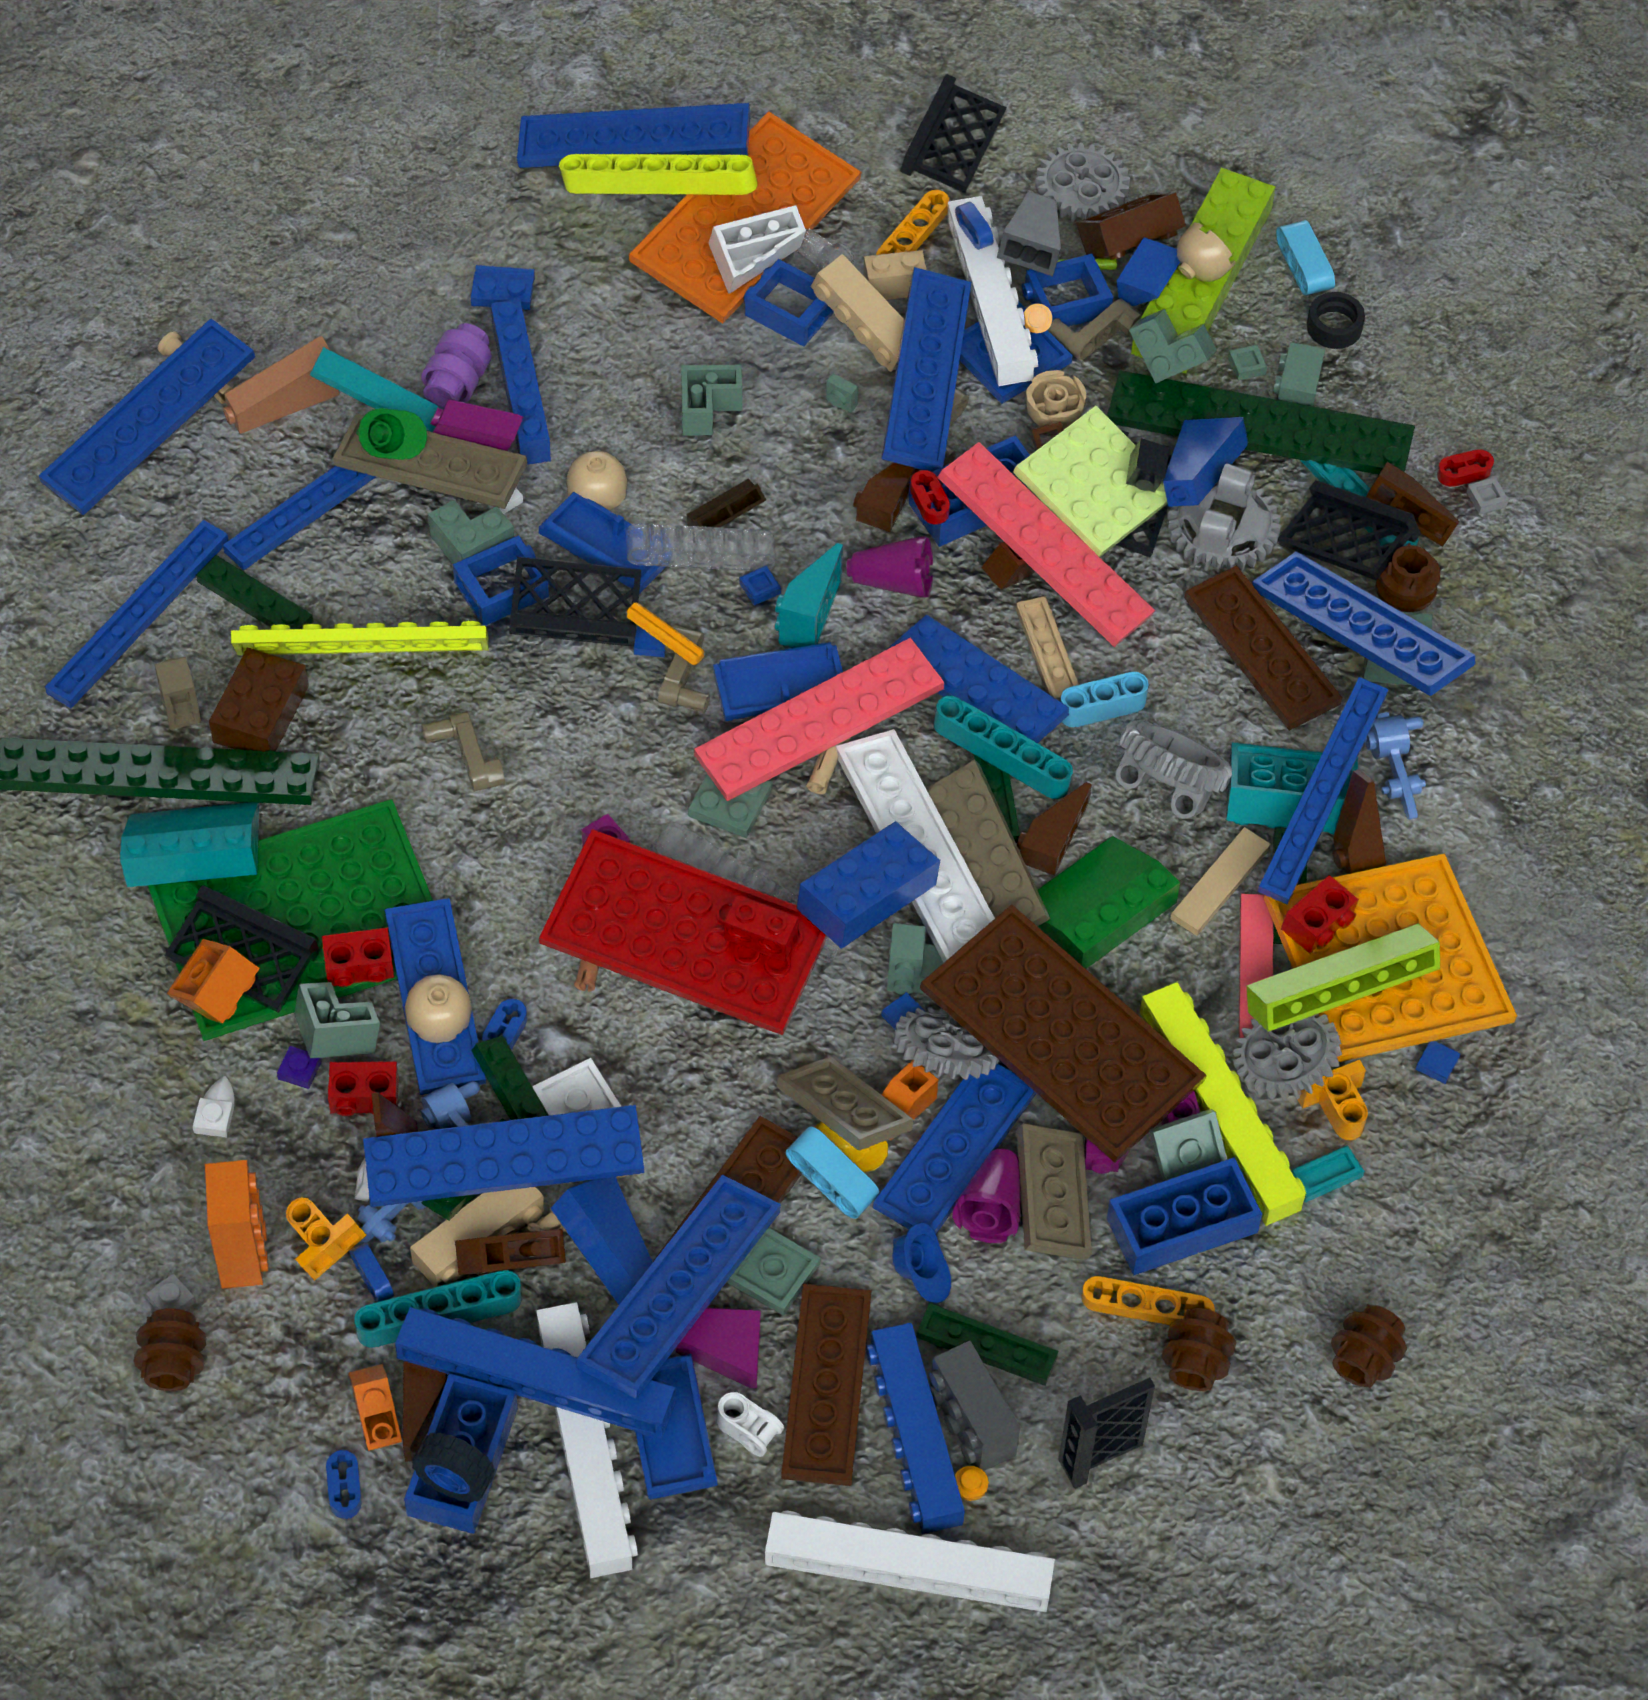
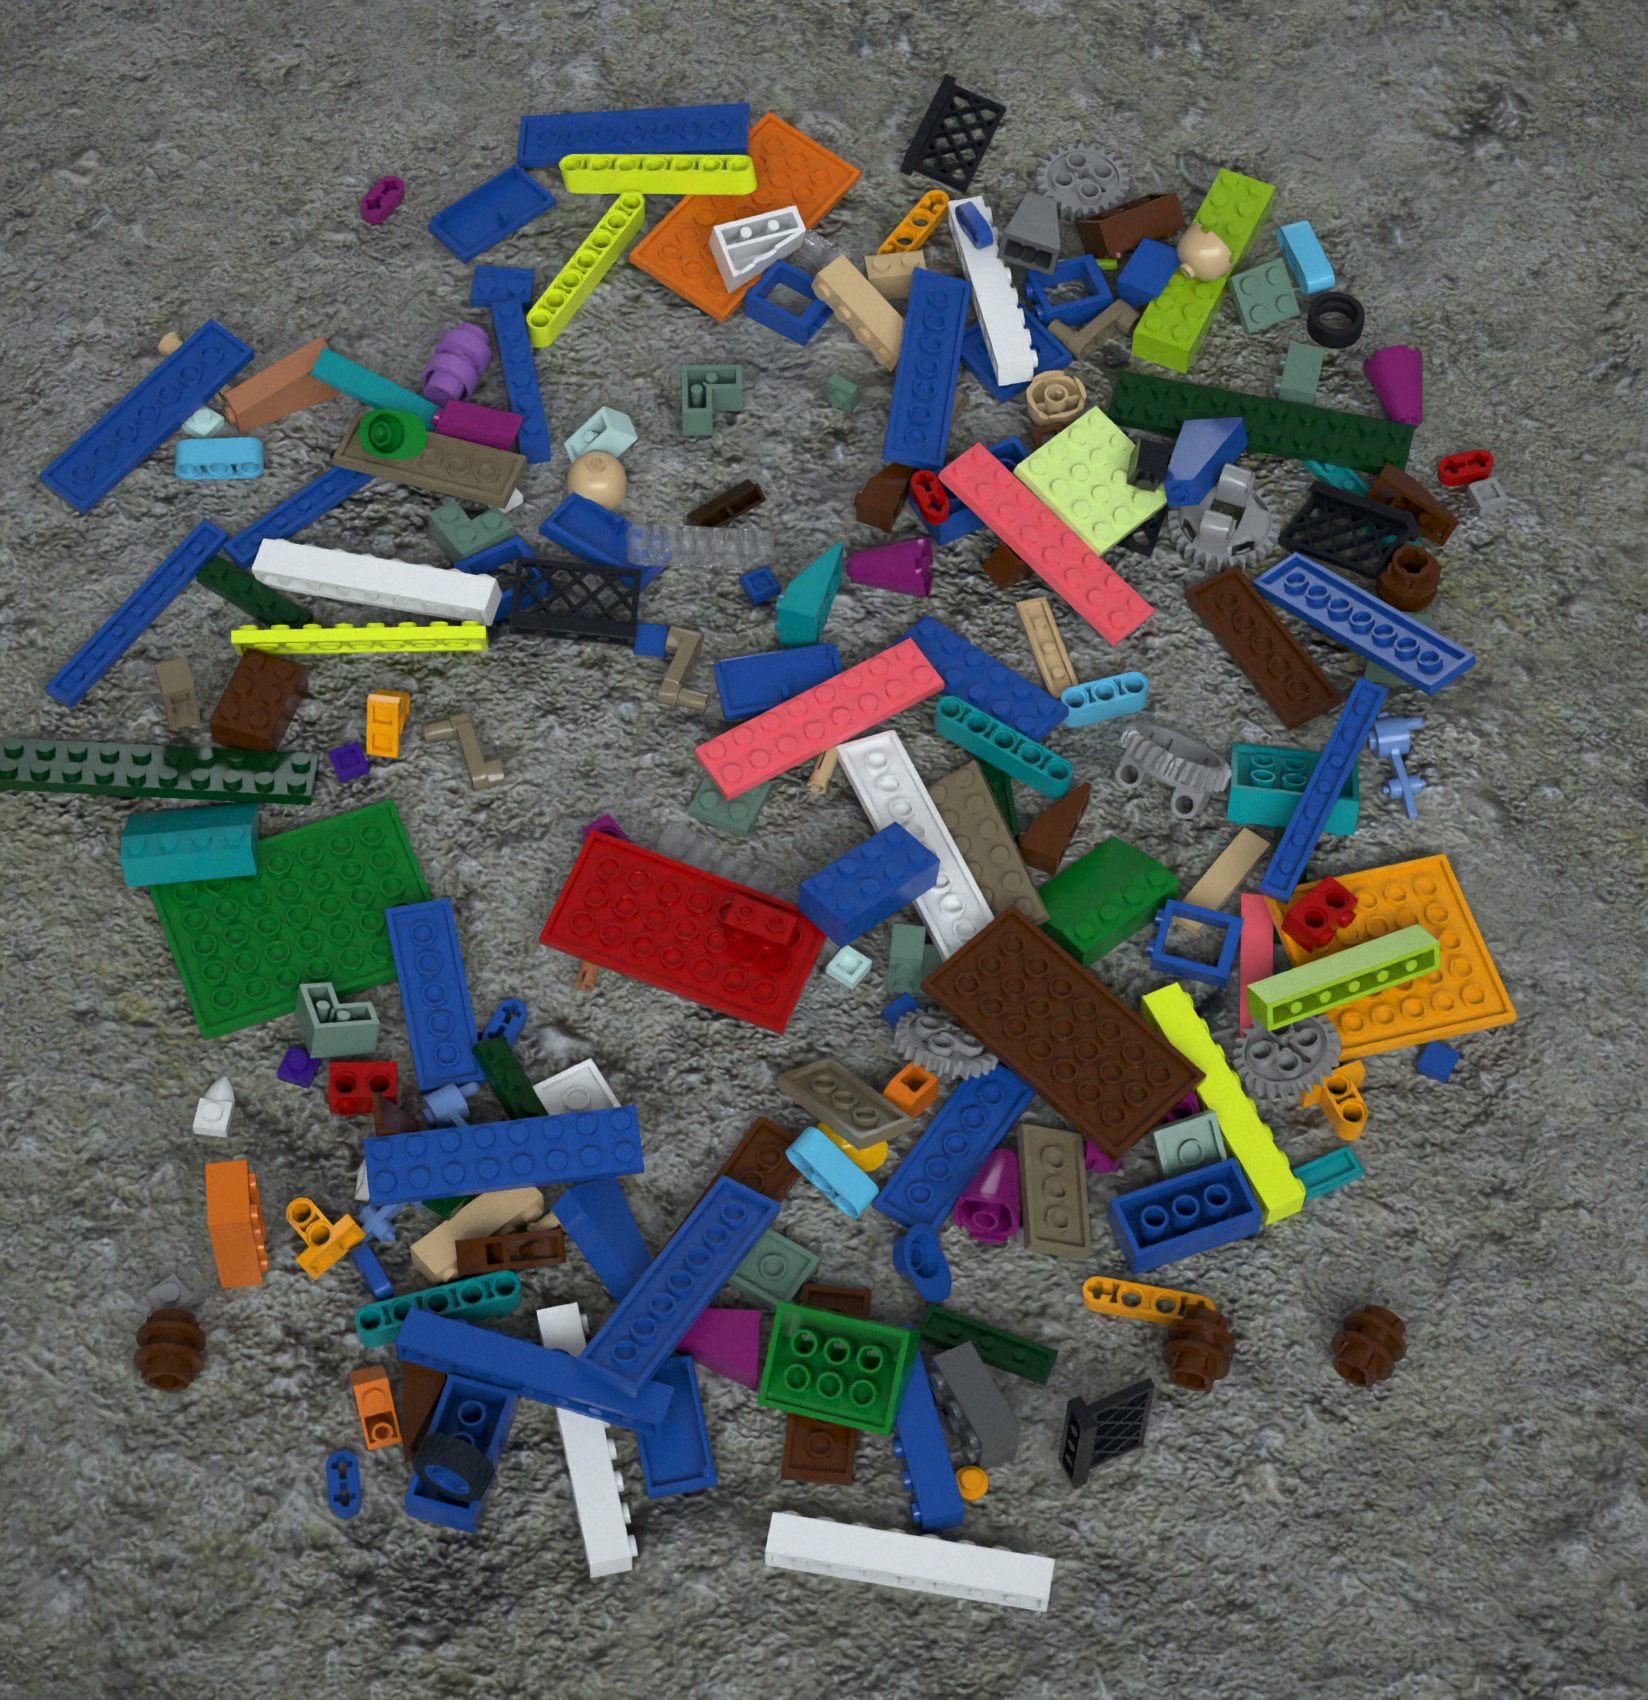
black fence [164,885,321,1013] -> none
orange slope [166,939,260,1024] -> none
red brick [322,927,394,987] -> none
tan cylinder [405,974,472,1043] -> none
light orange axle [627,602,704,665] -> none
white piece [717,1392,784,1457] -> none
light orange plate [1024,303,1053,333] -> none
sand green brick [1129,308,1217,383] -> none
sand green plate [1228,345,1267,381] -> none
reddish brown slope [1332,769,1386,874] -> none
none -> medium azure beam [175,437,264,480]
none -> light aqua plate [181,405,225,439]
none -> white brick [251,538,502,626]
none -> dark purple plate [328,741,369,783]
none -> magenta beam [361,176,405,224]
none -> light orange tile [366,689,410,758]
none -> blue container [428,164,556,264]
none -> neon yellow beam [526,190,645,348]
none -> light aqua slope [564,406,638,463]
none -> green slope [757,1301,921,1436]
none -> light aqua plate [826,945,872,990]
none -> blue window [1146,899,1244,989]
none -> sand green plate [1226,257,1301,334]
none -> magenta cone [1363,345,1423,430]

